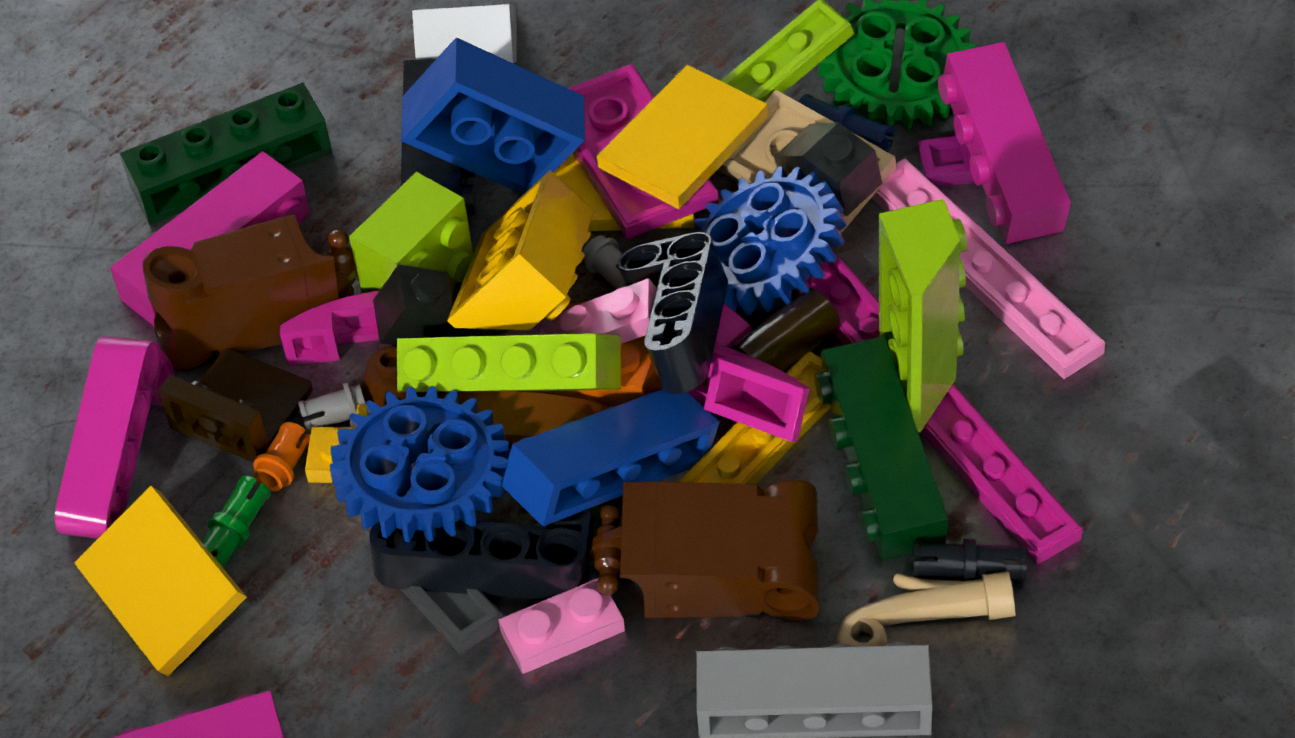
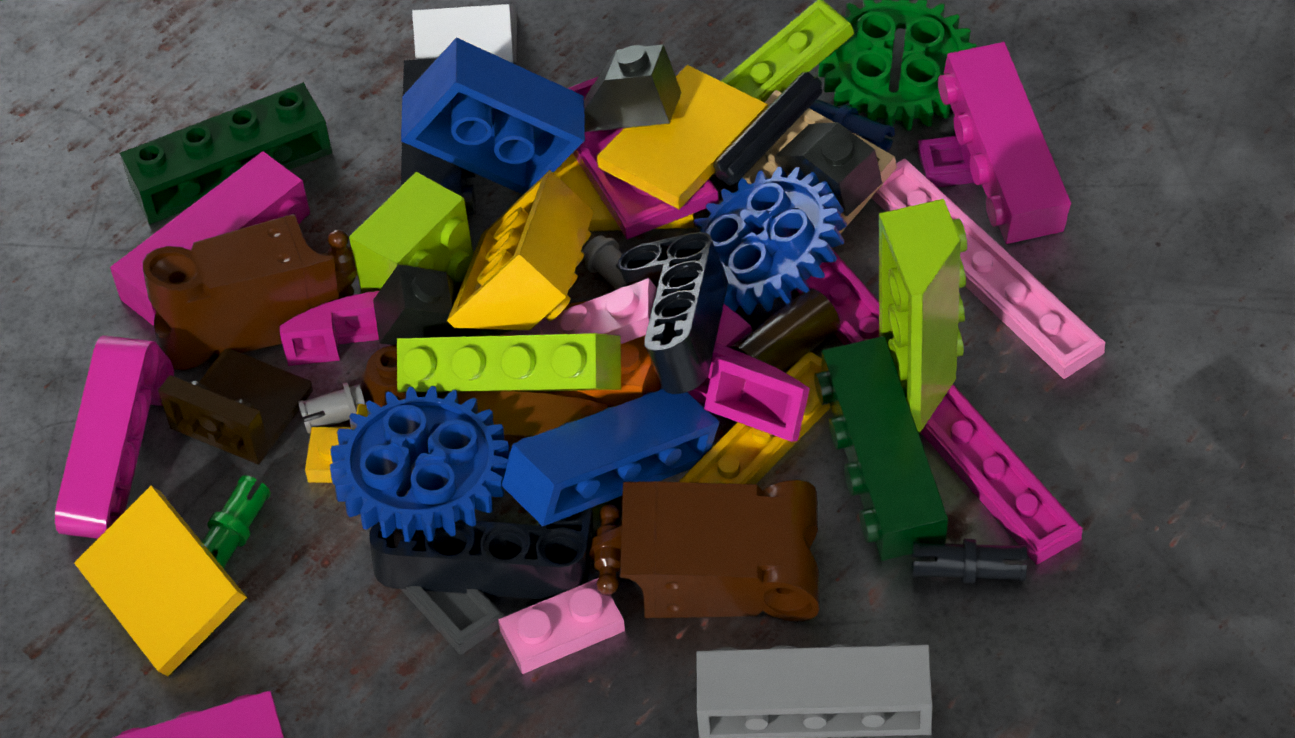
orange pin [253,422,310,491] -> none
tan plant [836,571,1015,647] -> none
none -> pearl dark grey slope [584,44,682,132]
none -> black axle [714,72,823,185]

